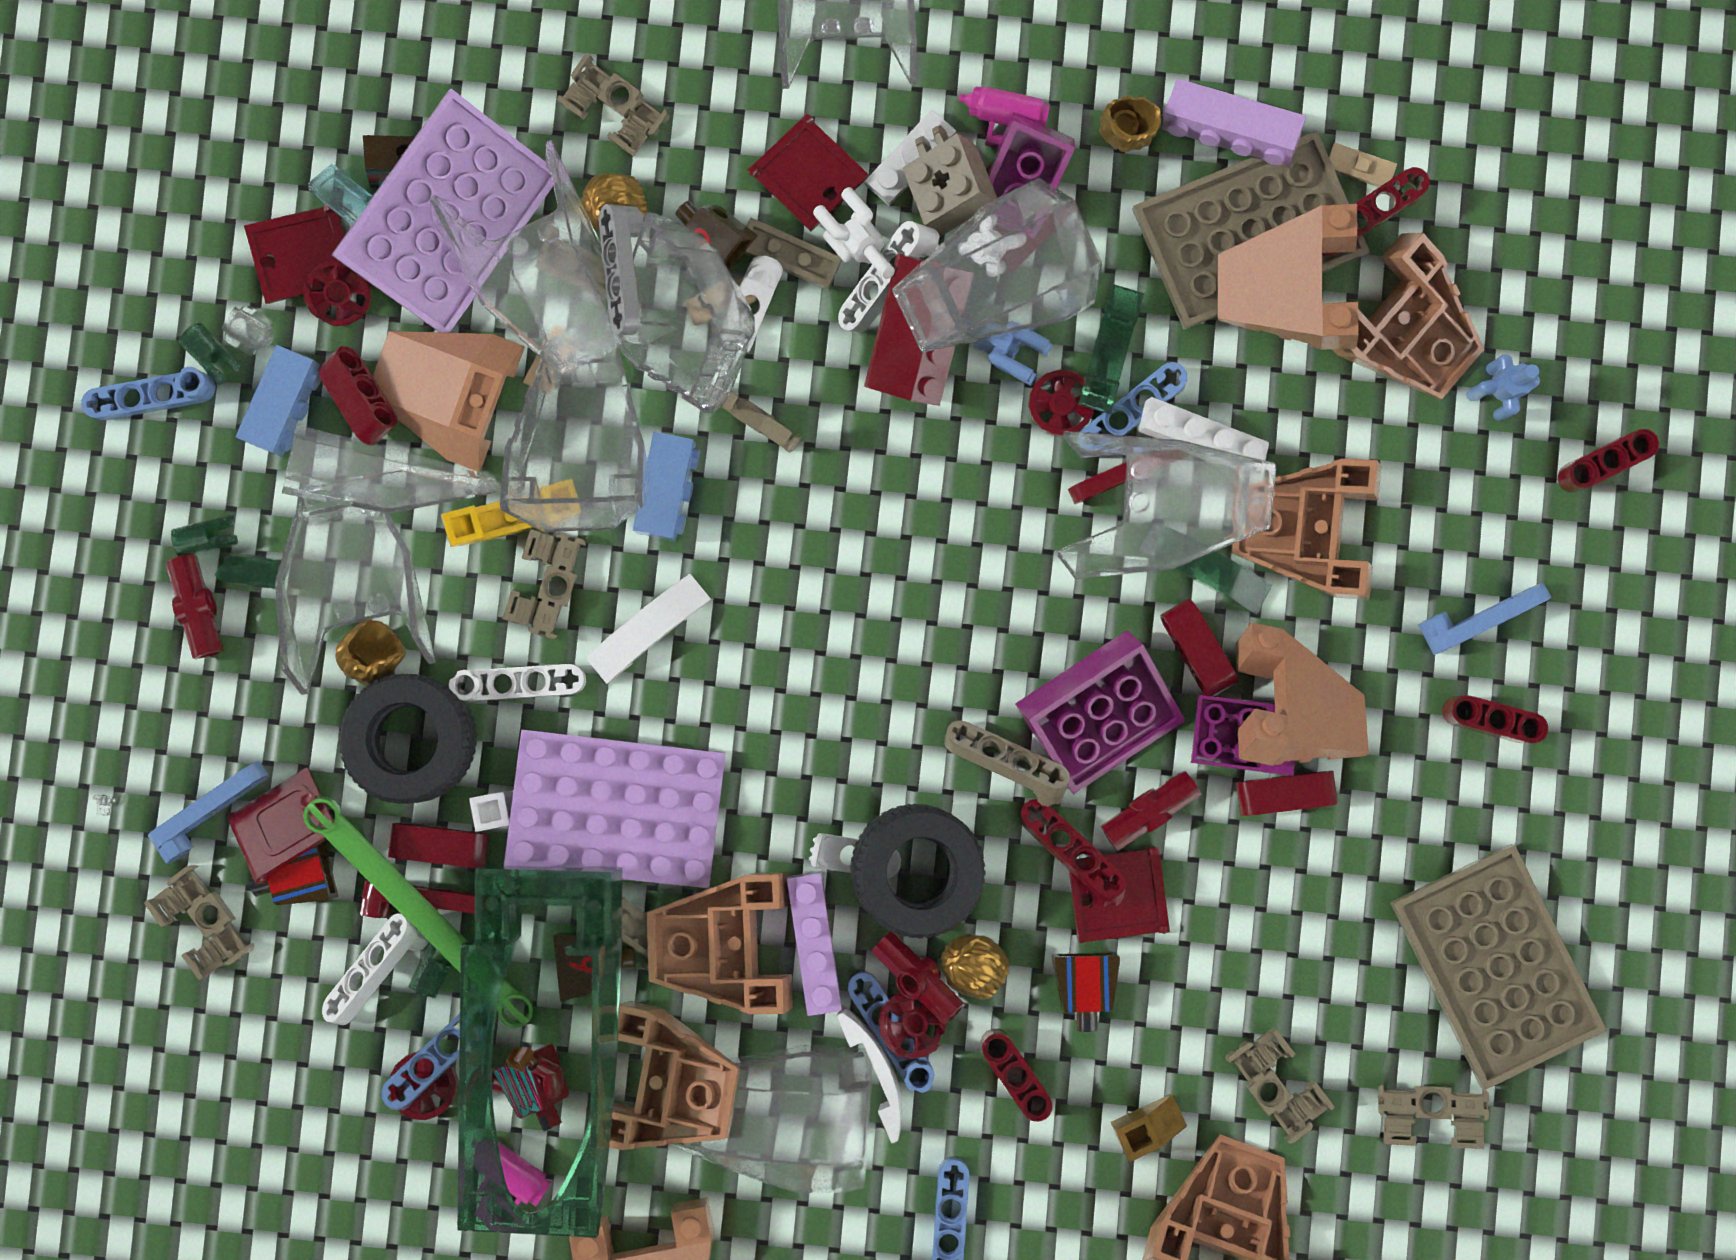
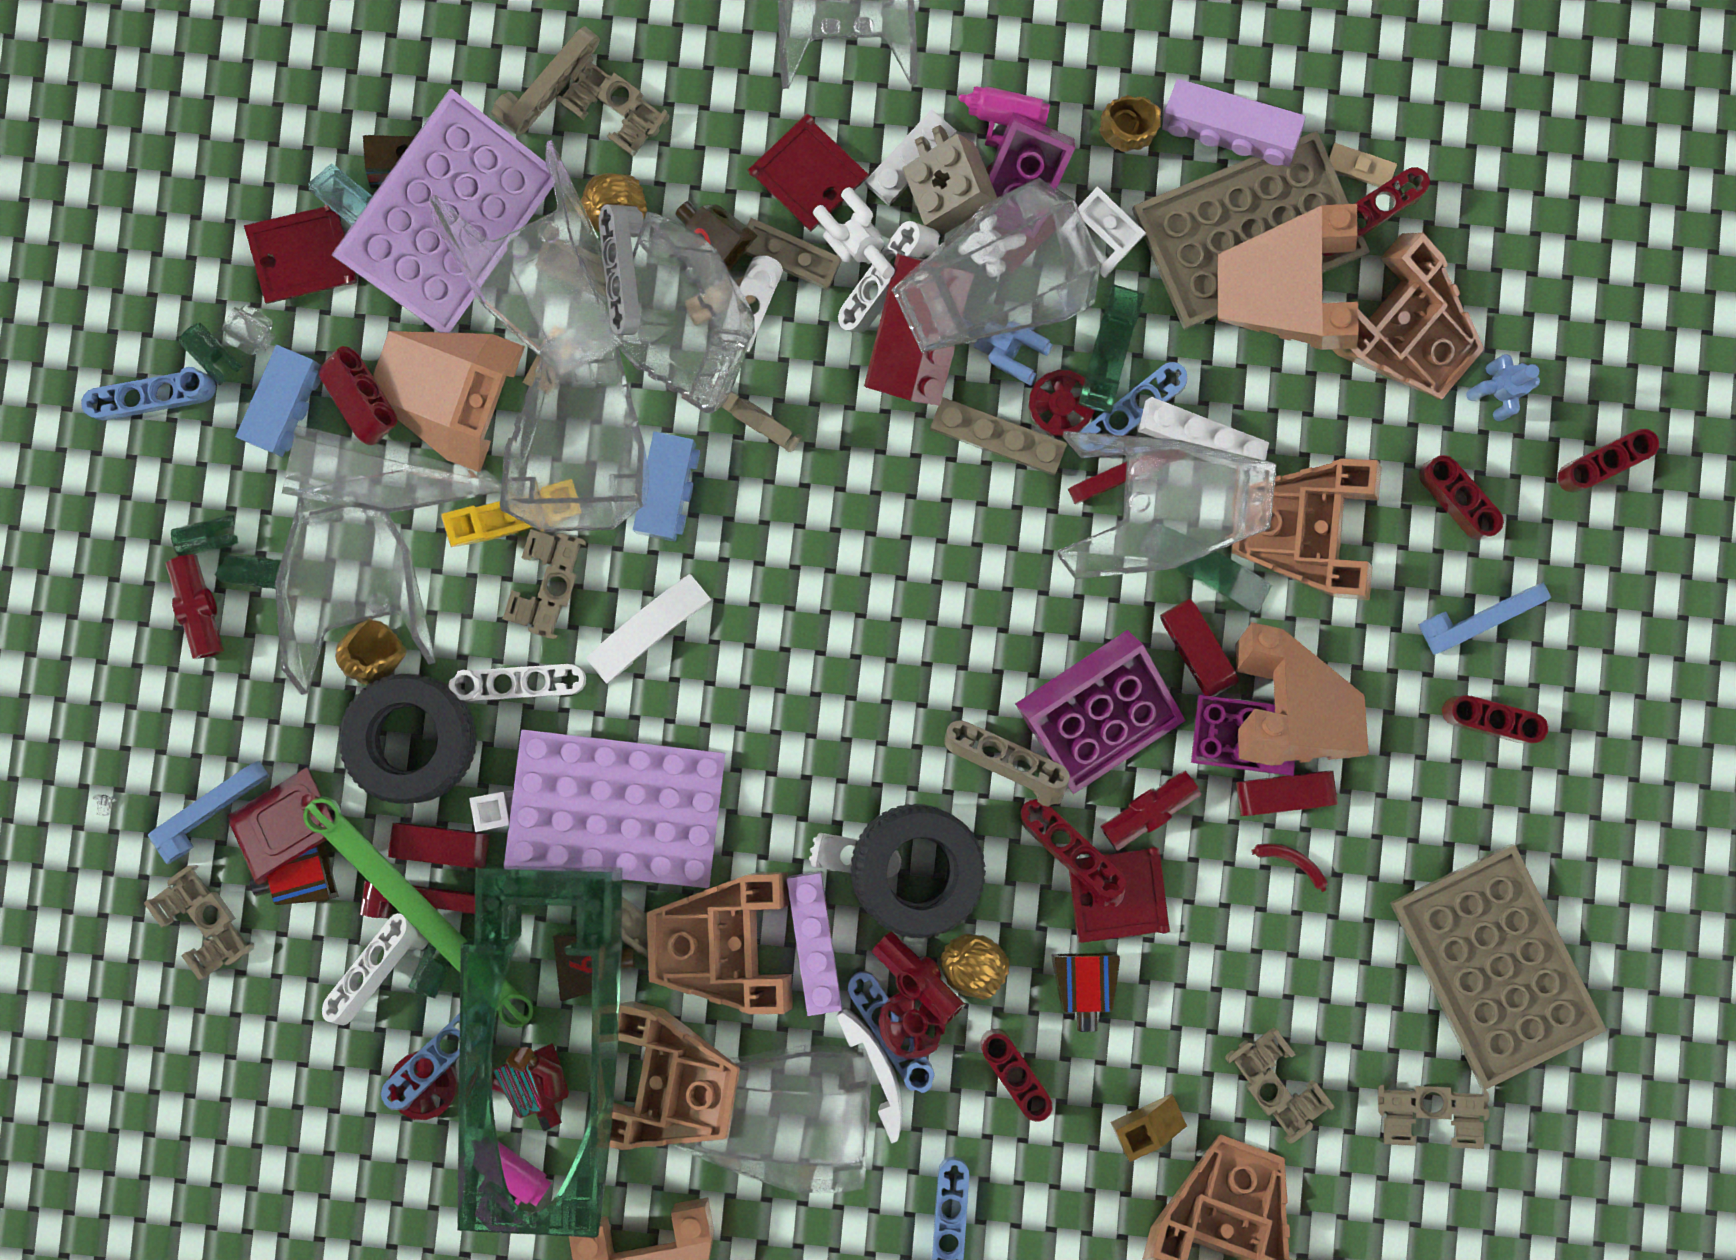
dark red piece [303,259,373,326] -> none
none -> dark tan beam [491,26,600,136]
none -> dark tan plate [930,397,1067,476]
none -> white plate [1057,187,1146,278]
none -> dark red piece [1251,843,1328,892]
none -> dark red beam [1419,455,1504,540]

